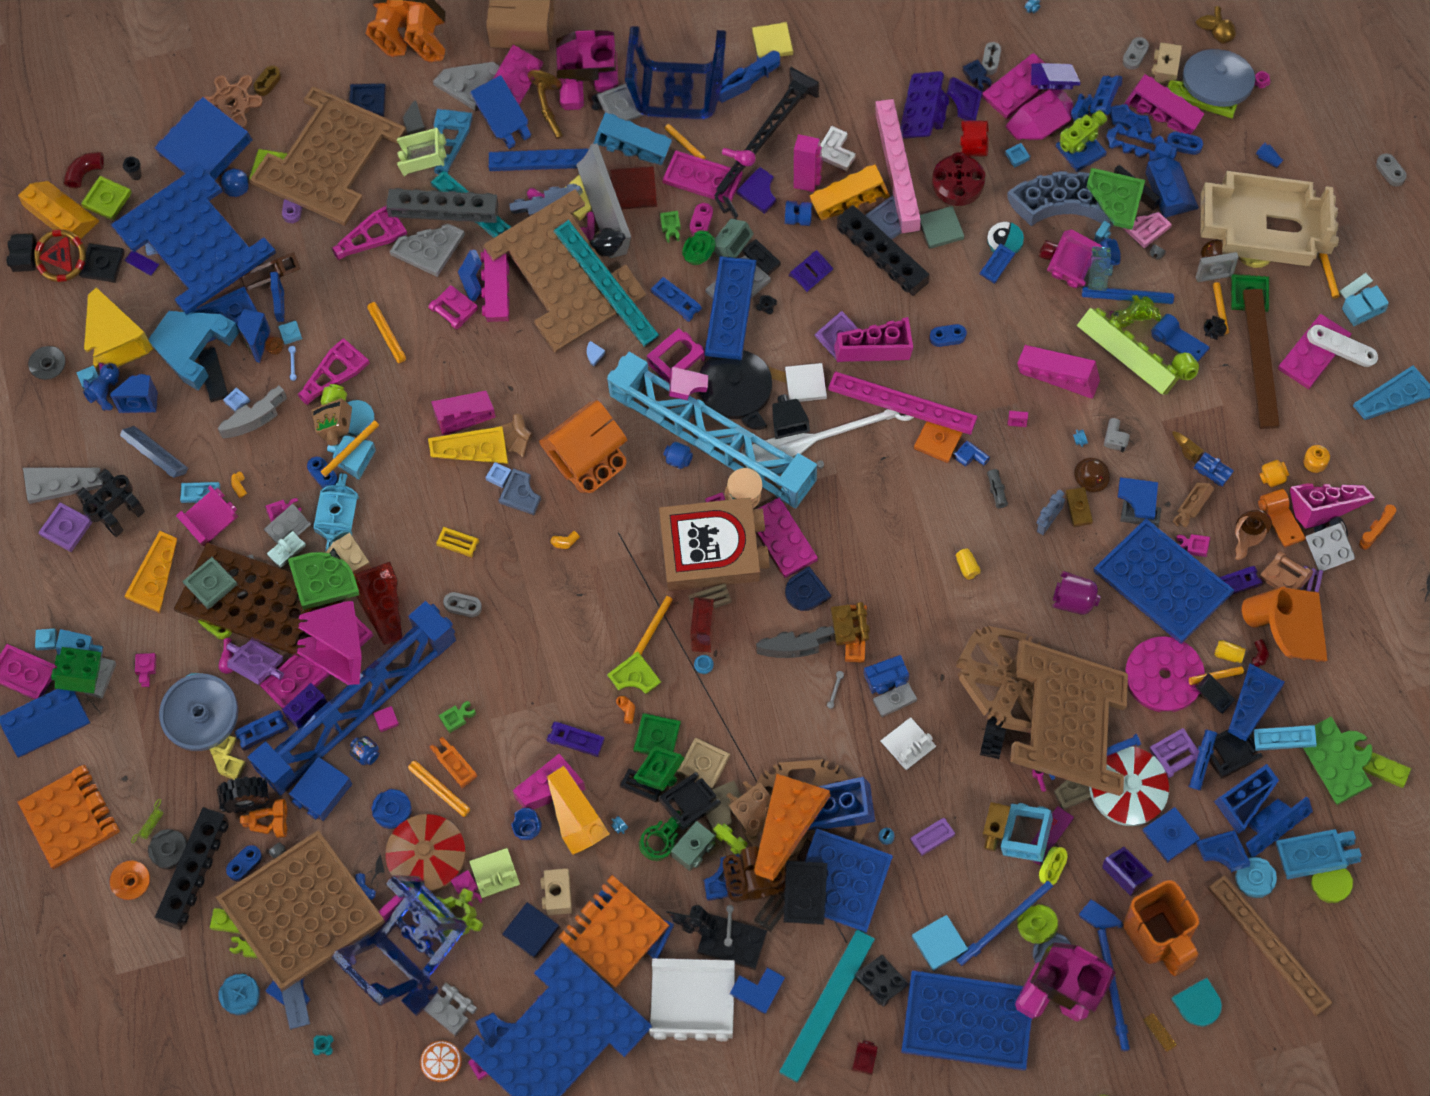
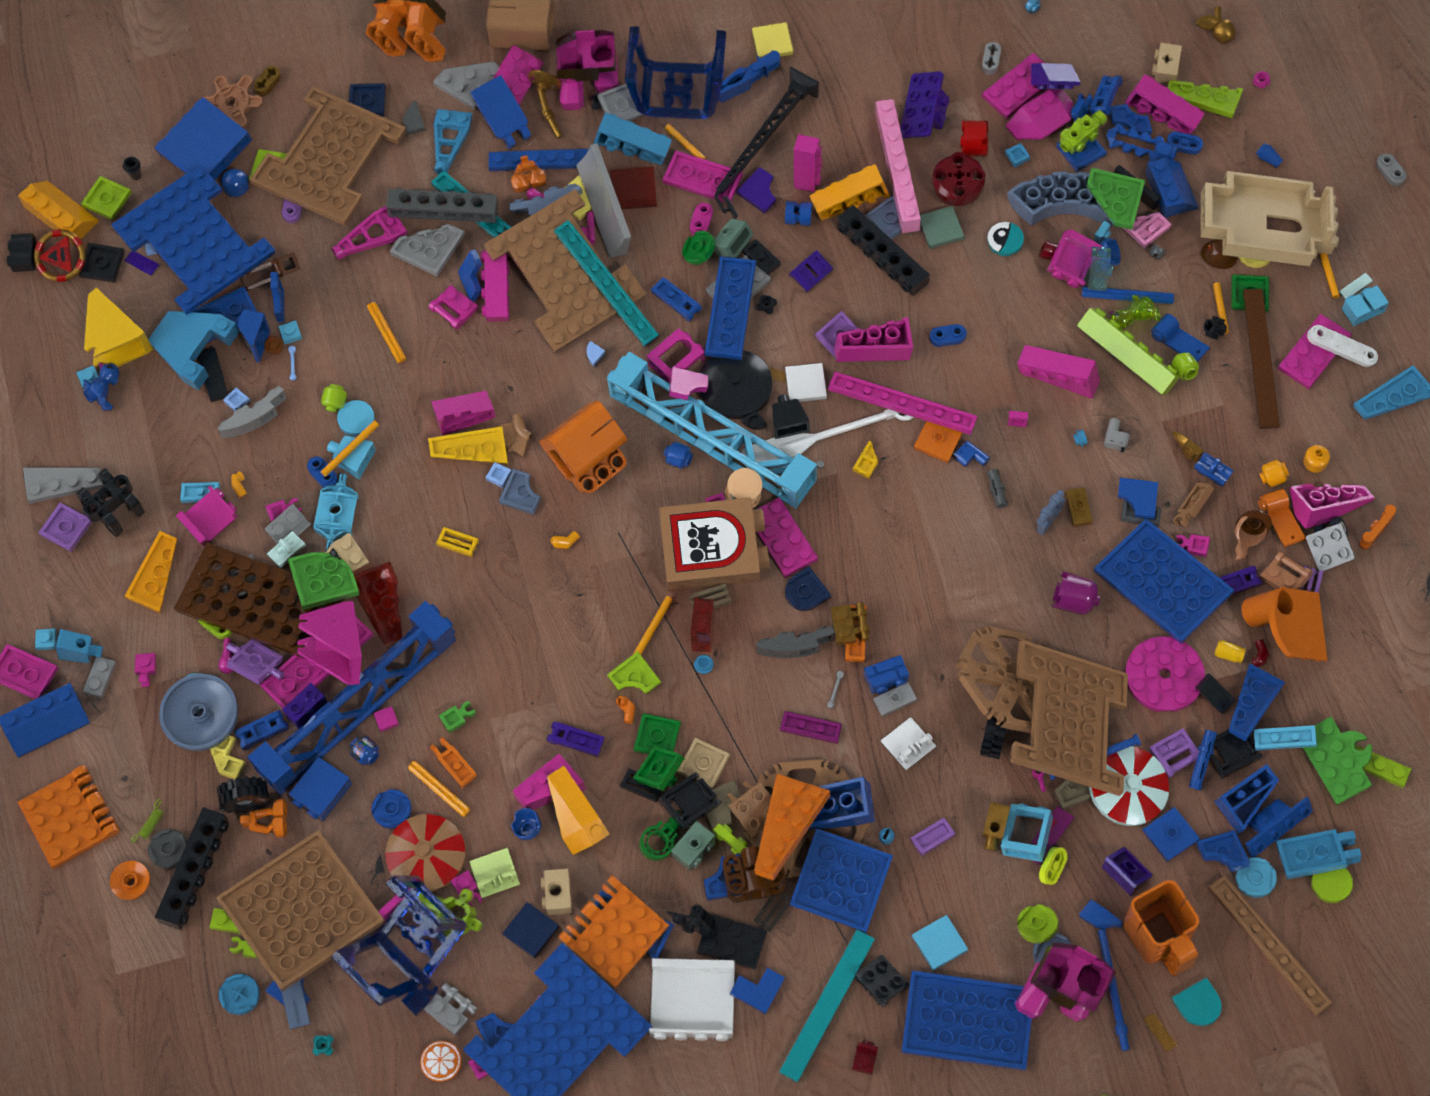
dark grey dish [28,346,66,380] -> none
green brick [51,647,101,694] -> none
dark red cylinder [63,152,104,188] -> none
blue slope [111,374,158,413] -> none
sand blue plate [120,426,188,478] -> none
sand green tile [182,557,238,609] -> none
blue plate [226,845,262,881] -> none
dark grey hinge [268,842,286,858] -> none
dark pink plate [298,338,370,405] -> none
medium nougat torso [312,398,352,446] -> none
blue arm [355,874,376,900] -> none
yellowish green window [397,128,446,176] -> none
light grey plate [443,592,482,617] -> none
black hair [590,228,626,257] -> none
dark azure plate [611,816,628,834] -> none
bright green plate [660,211,681,243] -> none
dark pink piece [722,148,756,167] -> none
light grey hinge [724,905,734,947] -> none
black plate [783,861,827,925] -> none
white plate [820,126,855,171] -> none
dark purple tile [946,77,982,121] -> none
yellow piece [955,548,981,580] -> none
blue bar [956,881,1053,966] -> none
dark blue plate [962,59,991,91] -> none
blue plate [979,243,1015,284] -> none
reddish brown hat [1074,458,1110,493] -> none
light grey plate [1123,37,1149,70] -> none
sand blue dish [1183,49,1255,106] -> none
light orange bar [1189,666,1244,685] -> none
light grey plate [1196,252,1238,282] -> none
none -> orange piece [511,156,547,192]
none -> magenta tile [780,711,842,744]
none -> yellow tile [853,441,878,479]

